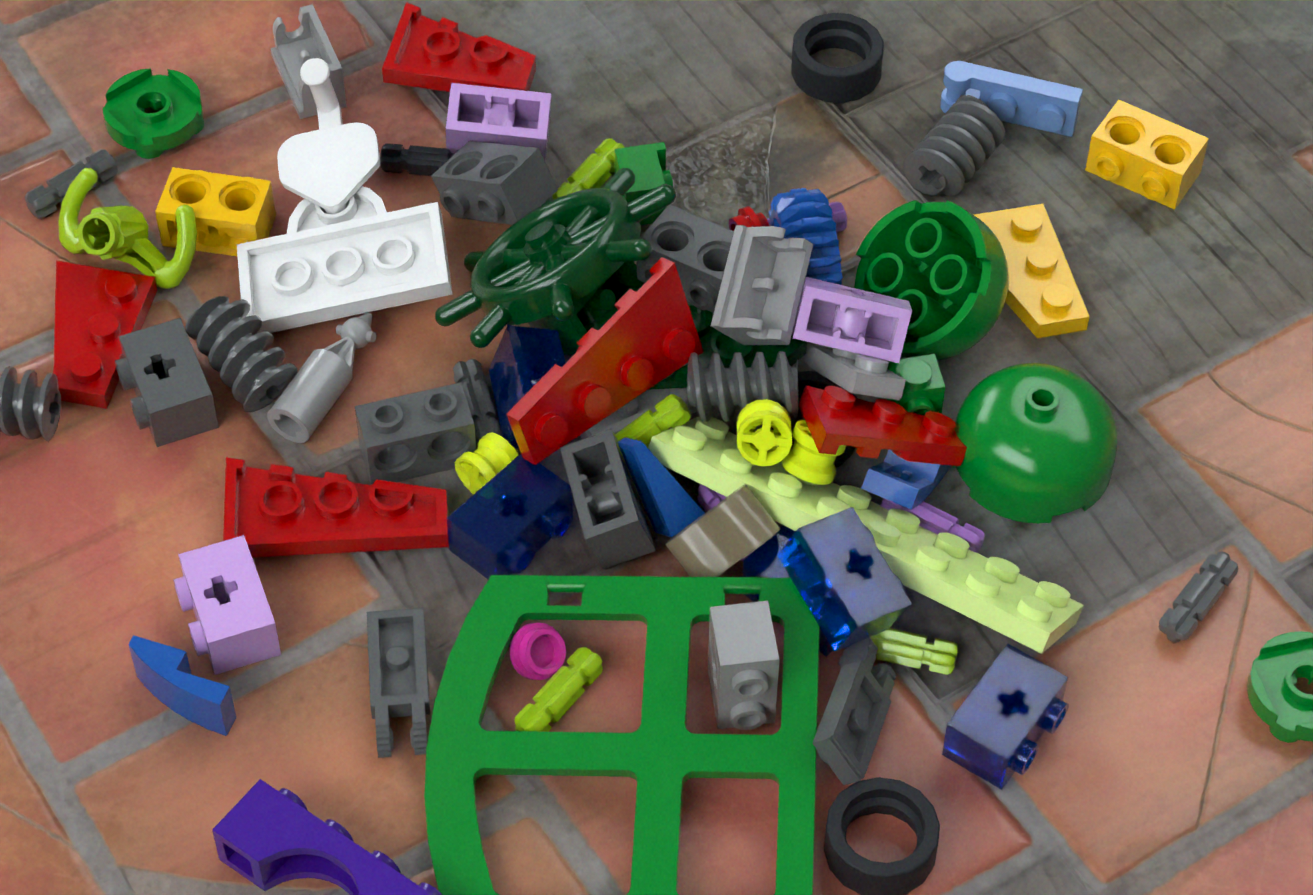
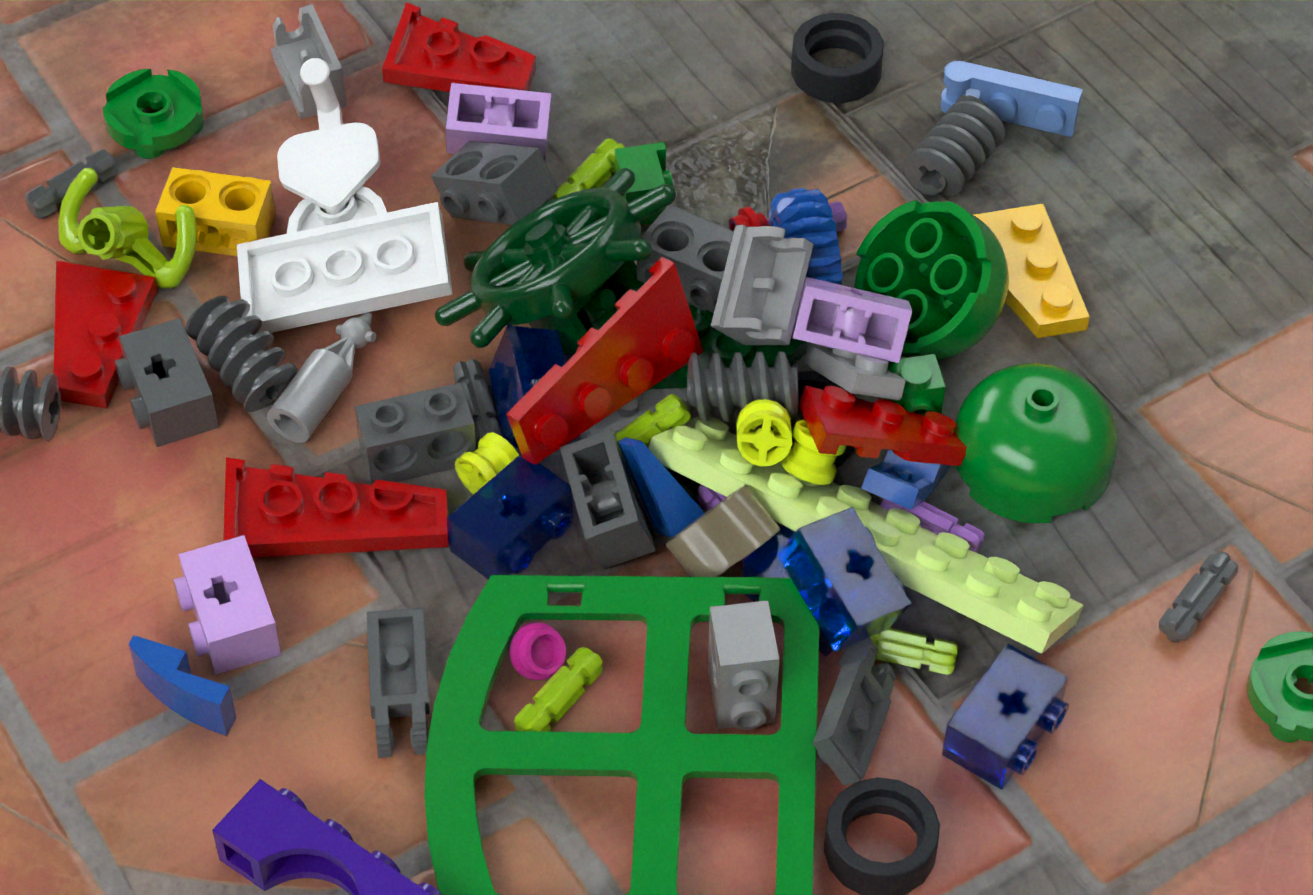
black axle [380,143,459,176] -> none
yellow brick [1085,99,1209,210] -> none

